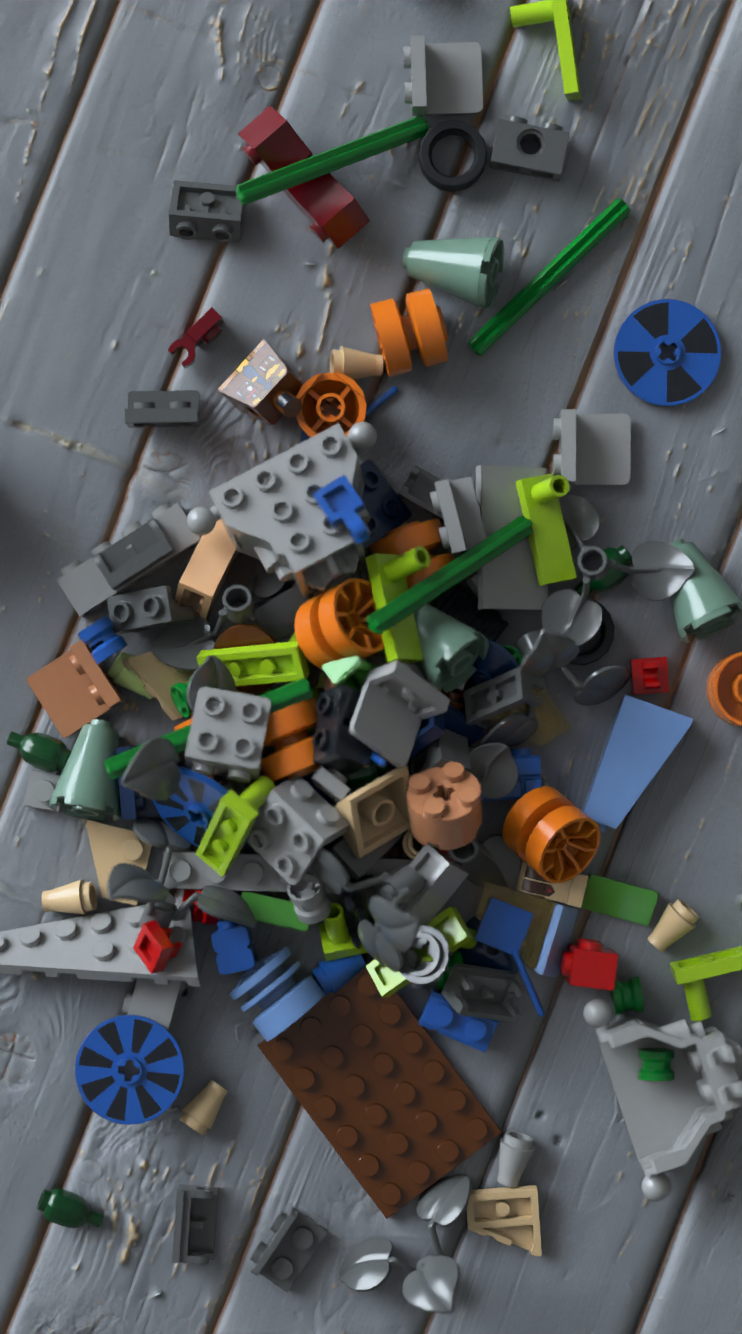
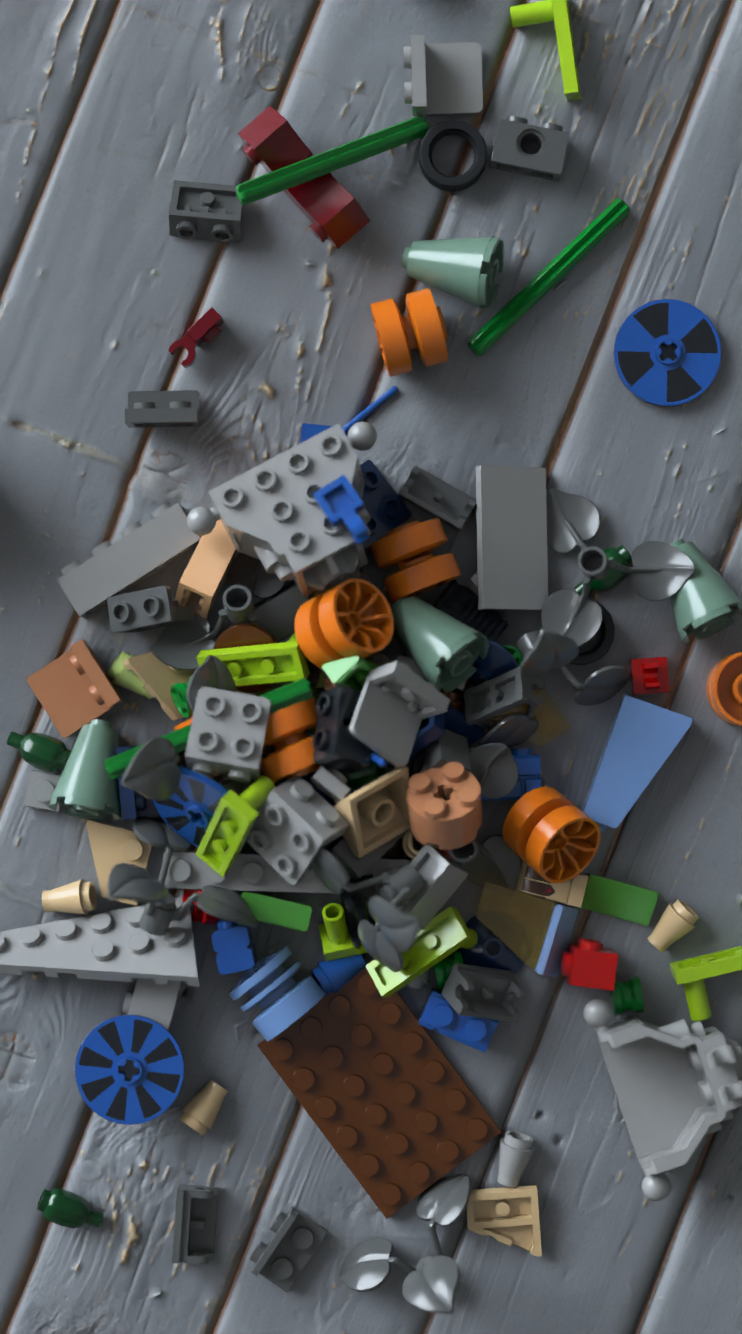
blue wheel [78,615,128,665] -> none
dark grey hinge [93,518,176,590] -> none
red tile [133,920,182,974] -> none
torso [218,339,303,425] -> none
light grey wheel [287,873,331,924] -> none
orange cylinder [296,372,367,438] -> none
tan cone [330,346,383,380] -> none
lime piece [365,546,430,664] -> none
green axle [367,516,533,635] -> none
gear [400,925,452,985] -> none
light grey bracket [430,477,486,555] -> none
blue piece [474,897,545,1017] -> none
lime piece [515,473,577,586] -> none
light grey bracket [552,409,631,486] -> none
green wheel [638,1048,674,1081] -> none

